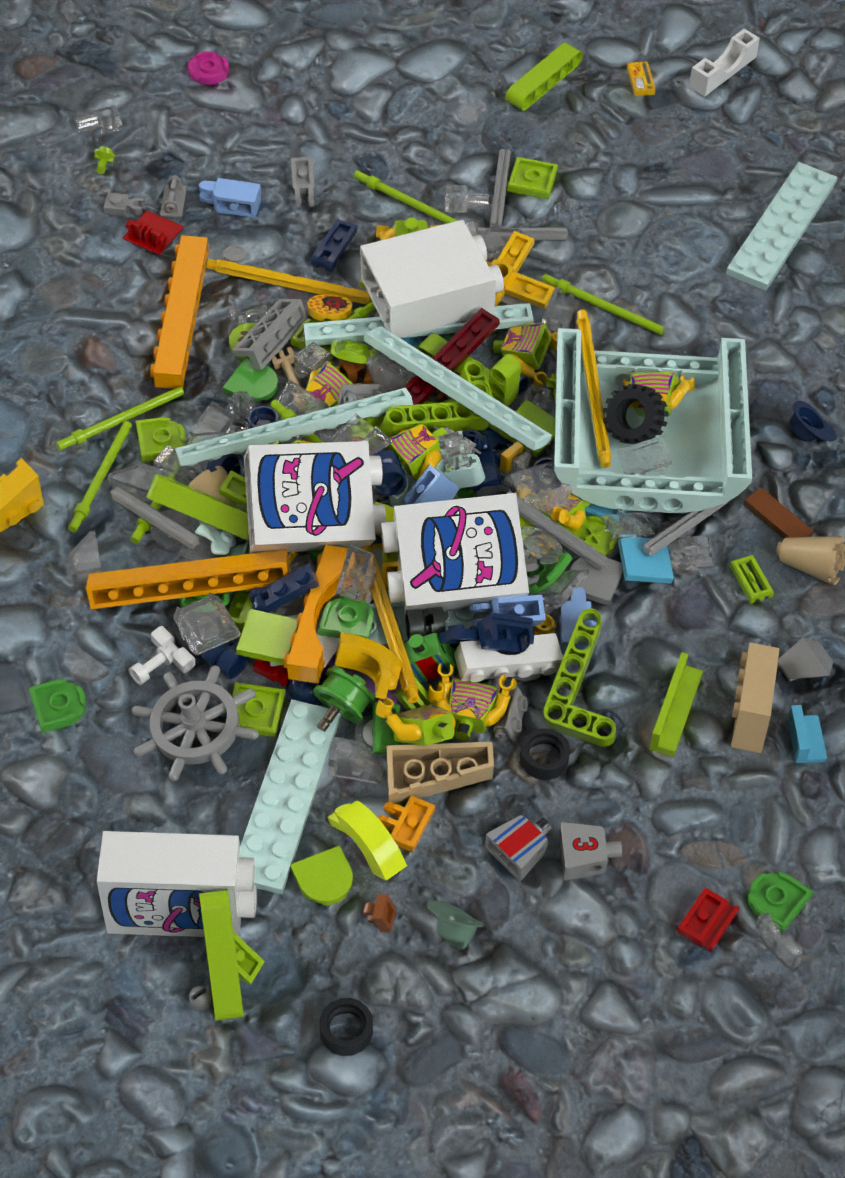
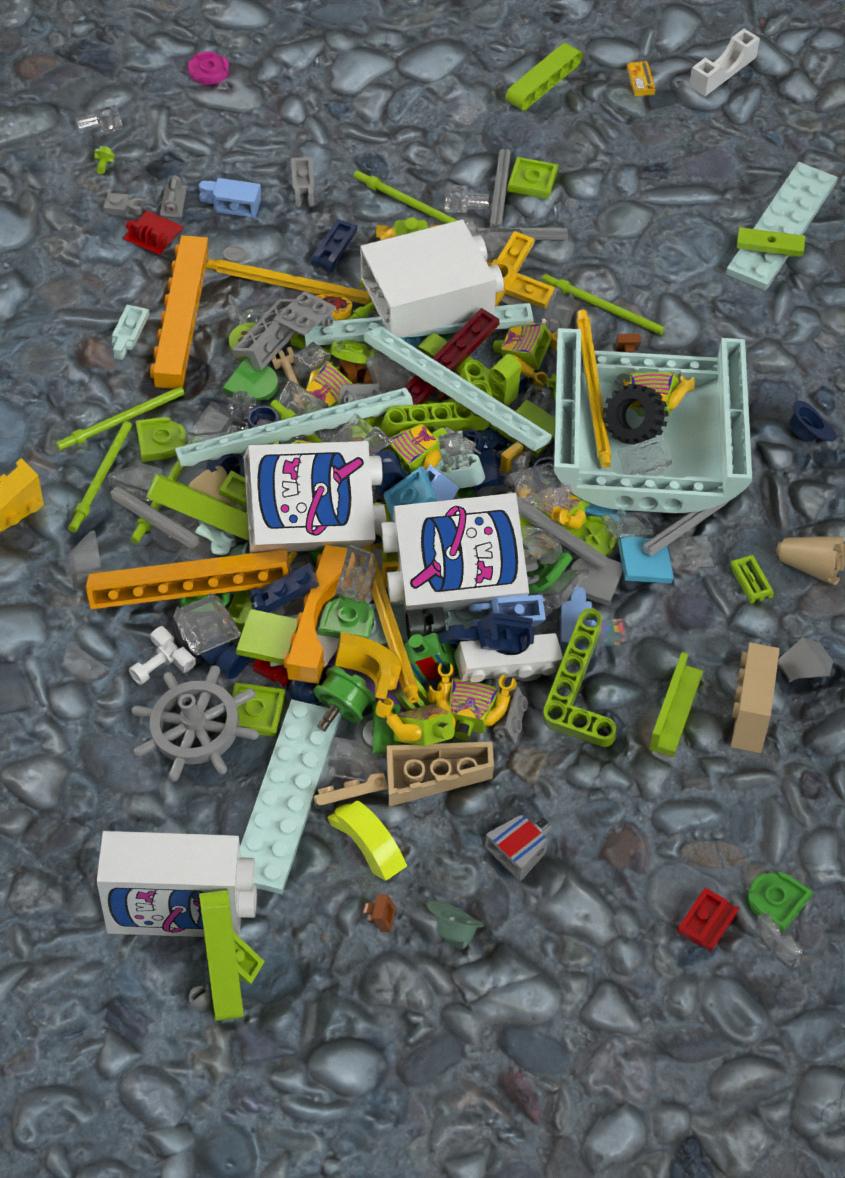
bright green tile [28,679,87,734] -> none
clear slope [154,445,205,486] -> none
lime tile [290,845,353,906] -> none
black tyre [320,998,373,1056] -> none
light orange hinge [378,795,435,853] -> none
black tyre [520,728,570,780] -> none
yellow plate [532,614,556,635] -> none
light grey torso [559,822,622,881] -> none
dark orange tile [743,488,814,538] -> none
medium azure panel [787,705,827,763] -> none
none -> light aqua hinge [112,305,149,360]
none -> light grey hinge [273,291,336,336]
none -> tan hinge [313,773,387,807]
none -> medium azure tile [383,466,437,522]
none -> clear tile [600,619,627,646]
none -> dark orange tile [615,334,641,353]
none -> lime tile [737,227,805,257]

